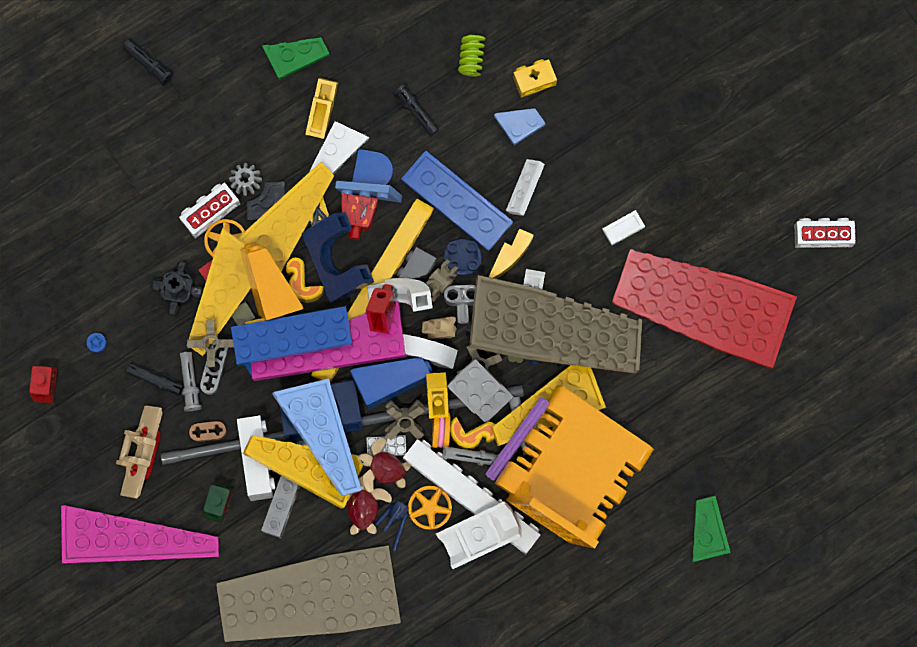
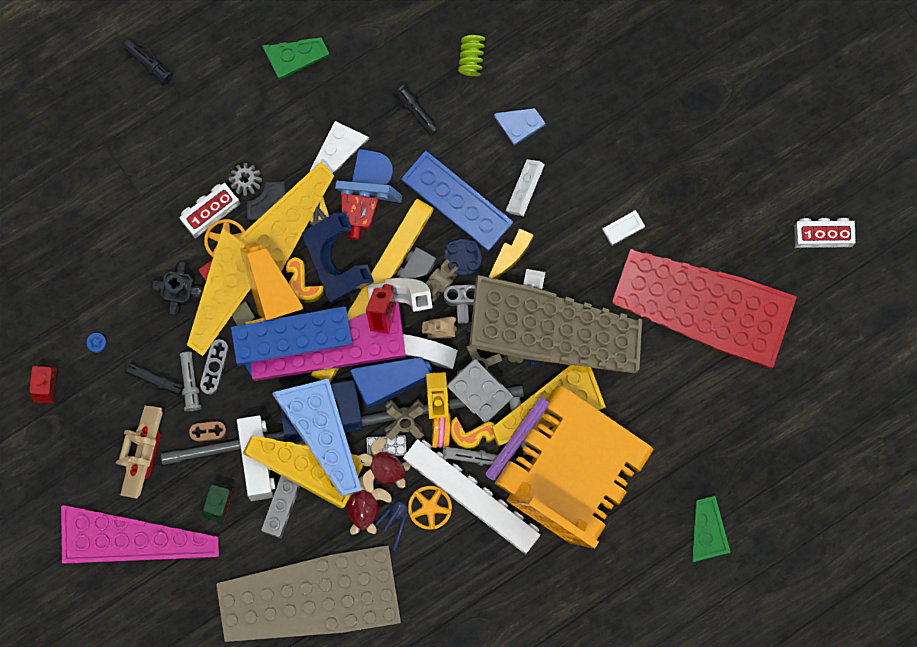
dark tan pin [187,320,234,367] -> none
yellow slope [306,78,339,139] -> none
white piece [436,501,521,569] -> none
yellow brick [513,59,557,98] -> none

